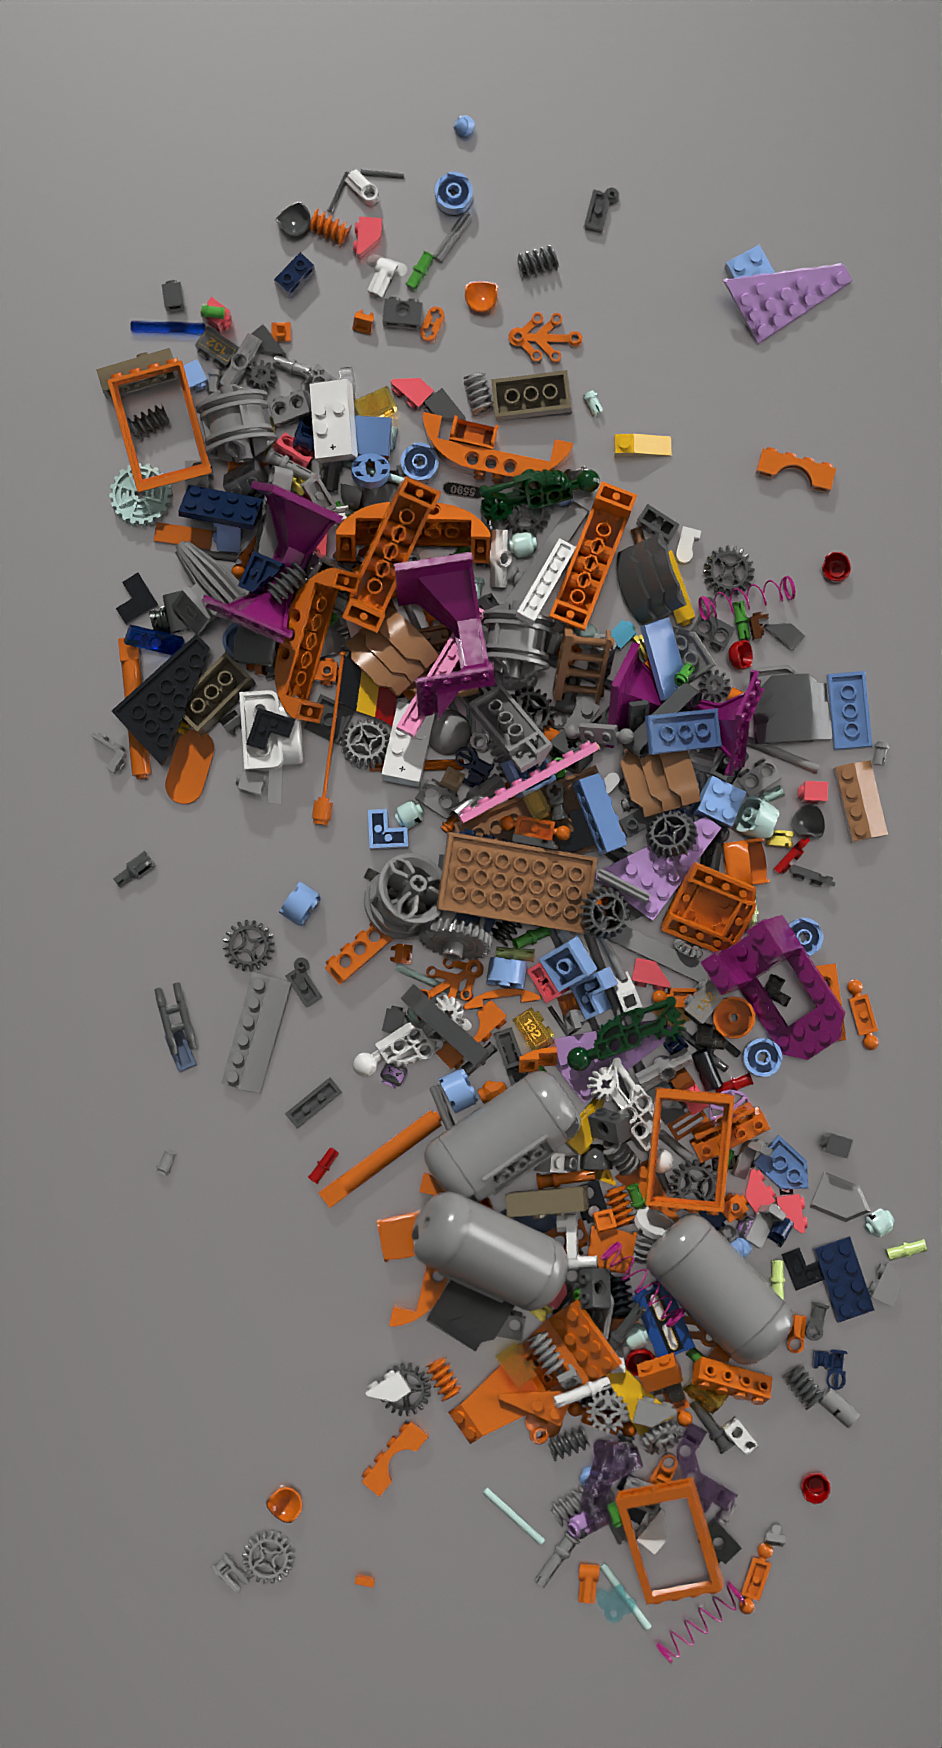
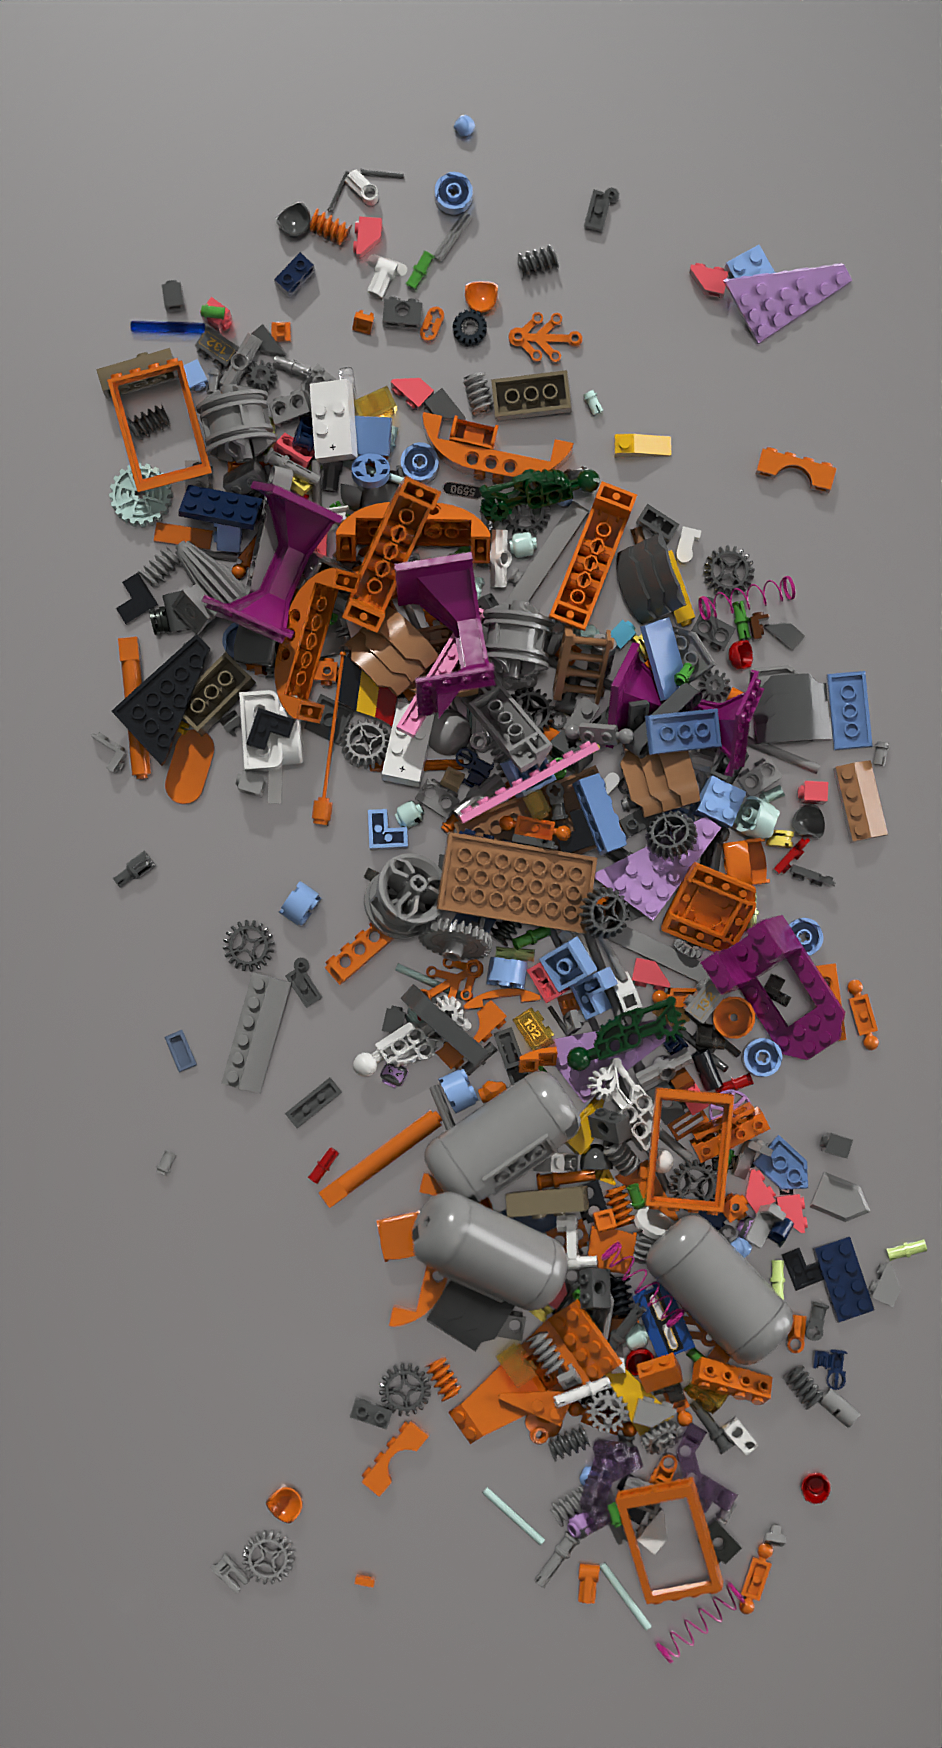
clear blue plate [124,624,184,655] -> none
dark grey piece [154,982,197,1055] -> none
dark blue wing [238,551,286,594] -> none
dark grey piece [266,562,308,604] -> none
light grey plate [300,474,337,510] -> none
white slope [365,1370,411,1402] -> none
orange tile [390,944,413,964] -> none
white plate [515,538,576,625] -> none
light grey axle [596,869,650,903] -> none
clear light blue plate [597,1584,636,1623] -> none
red hair [822,551,851,582] -> none
light aqua head [865,1209,895,1237] -> none
none -> light grey piece [138,547,181,586]
none -> dark grey brick [350,1397,393,1430]
none -> black bush [453,309,487,346]
none -> coral slope [689,263,728,298]

